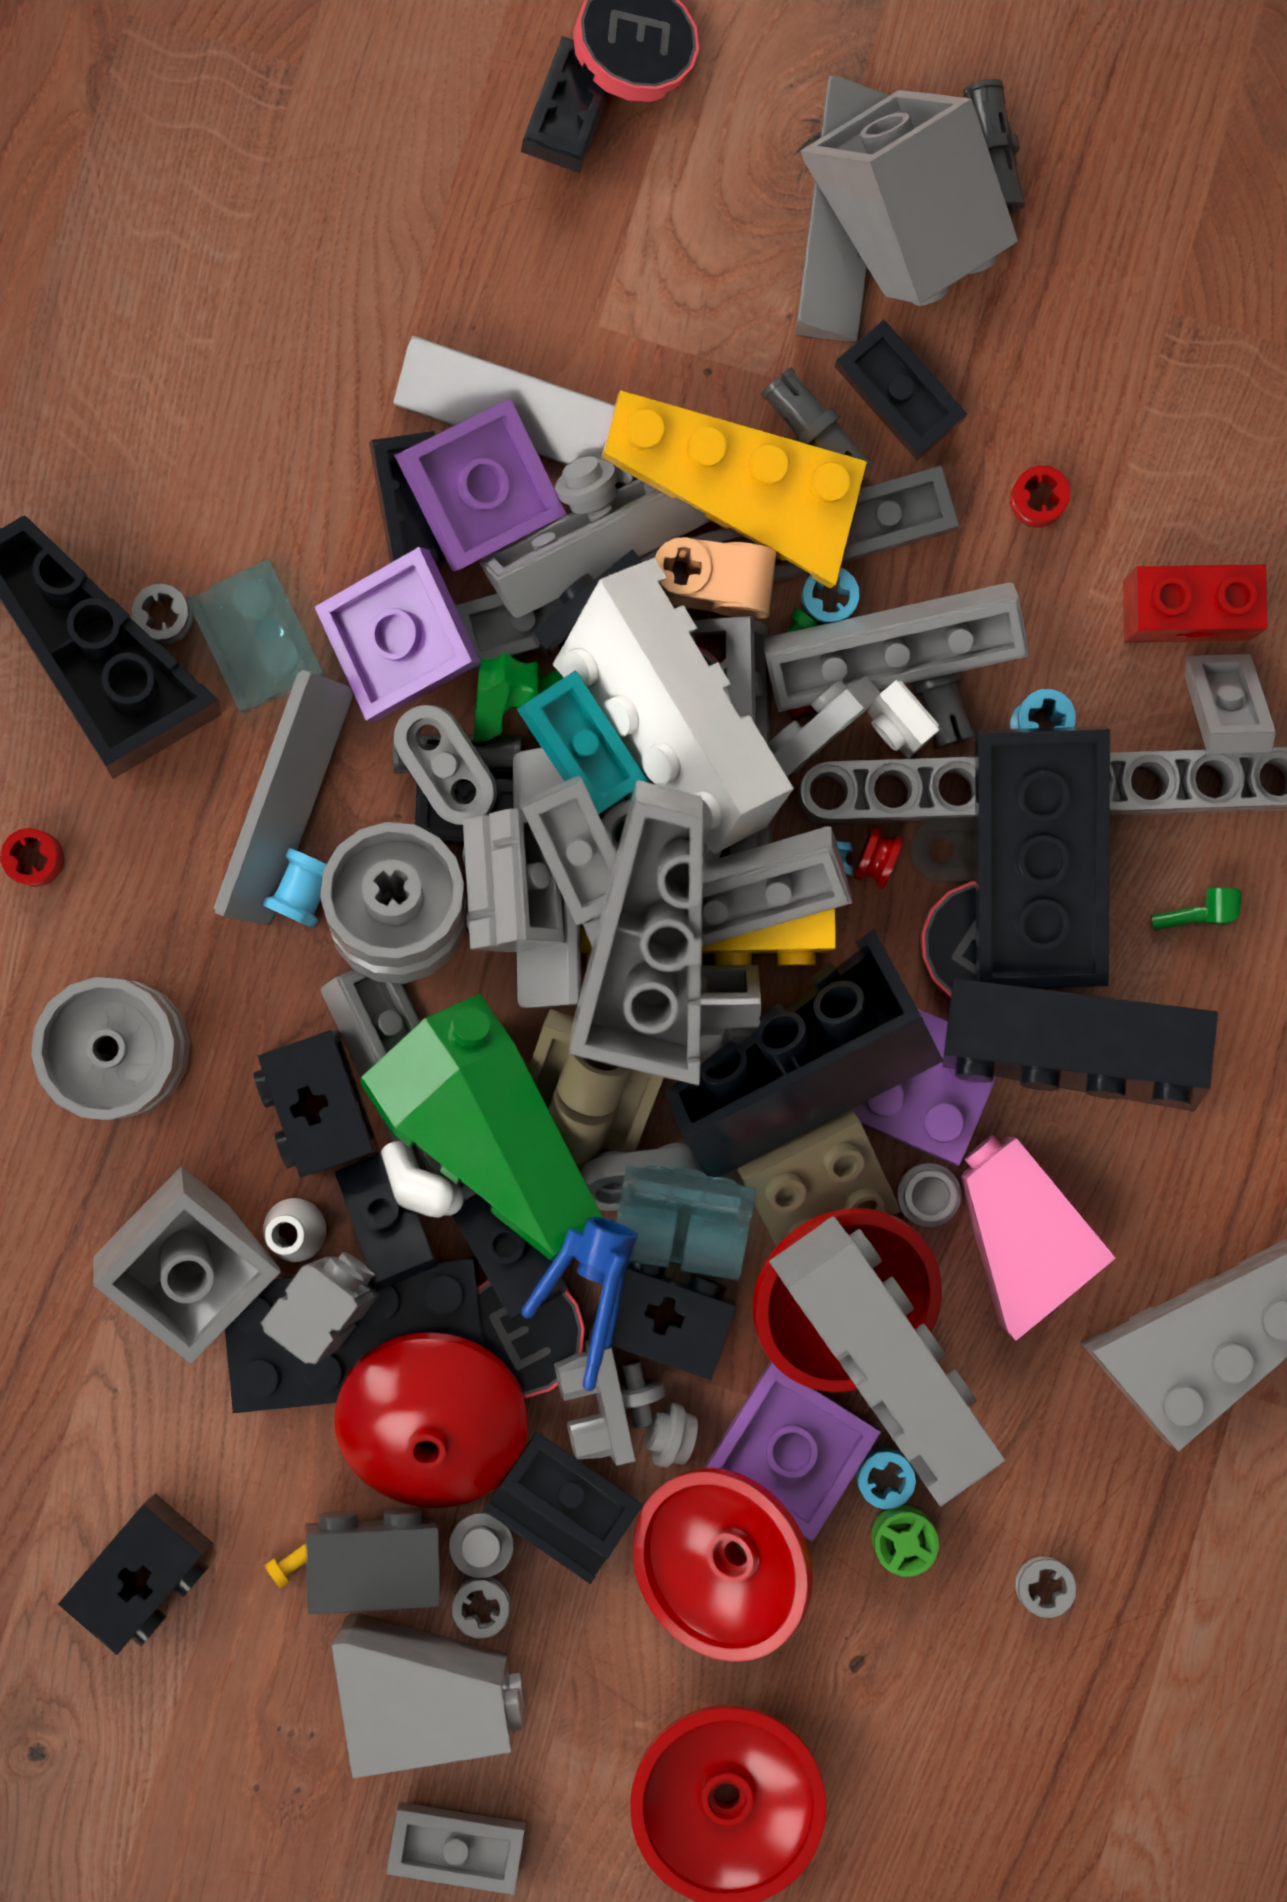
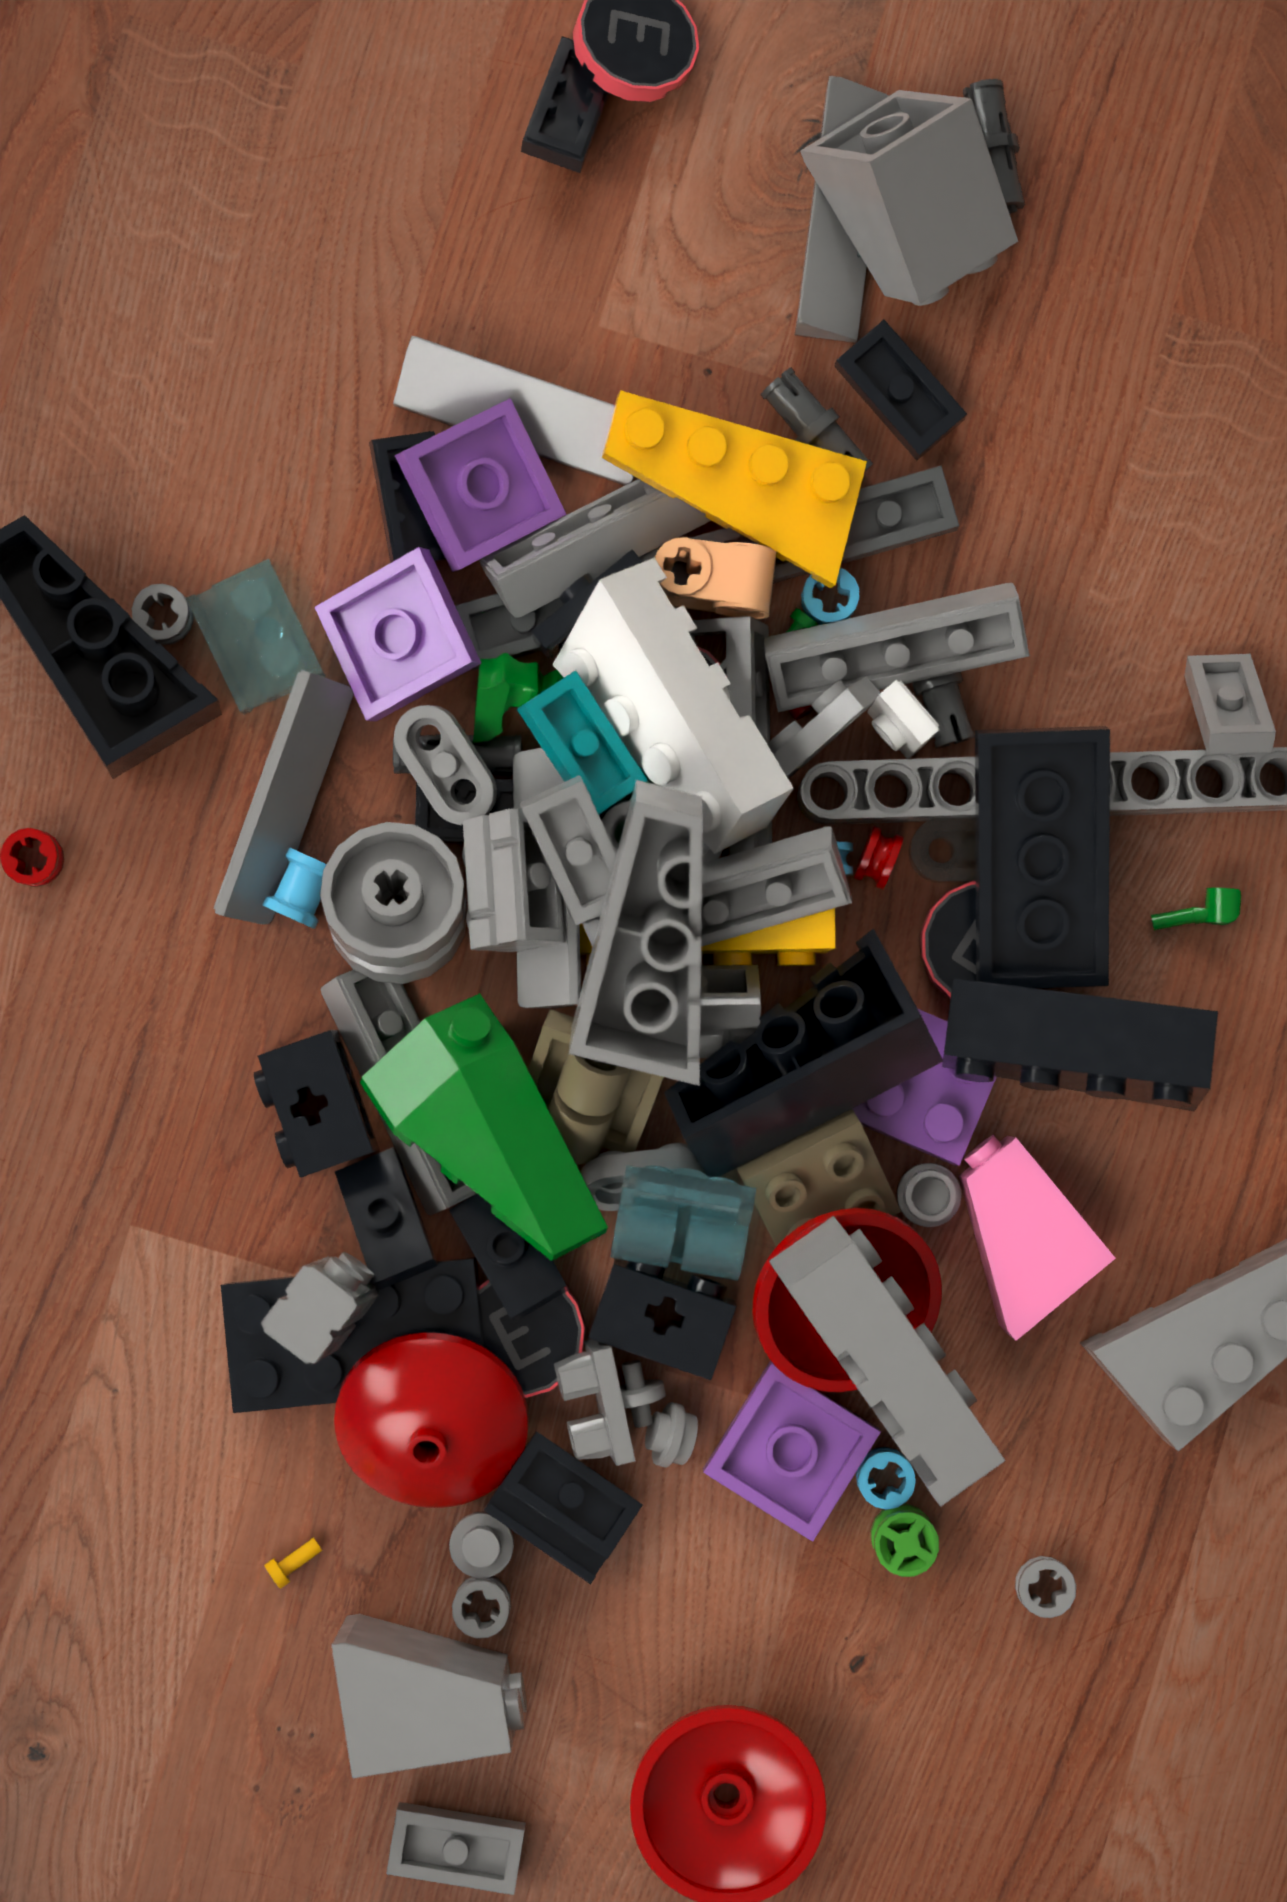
light grey wheel [31,977,191,1120] -> none
black brick [58,1493,213,1655] -> none
light grey slope [93,1166,280,1364] -> none
white cone [263,1198,327,1262] -> none
dark grey brick [305,1508,440,1615] -> none
white arm [381,1140,464,1218] -> none
blue plant [521,1217,638,1391] -> none
light grey plate [555,456,618,514] -> none
red dish [632,1468,813,1662] -> none
red bush [1010,465,1071,528] -> none
medium azure bush [1010,689,1076,729] -> none
red brick [1123,564,1268,643] -> none

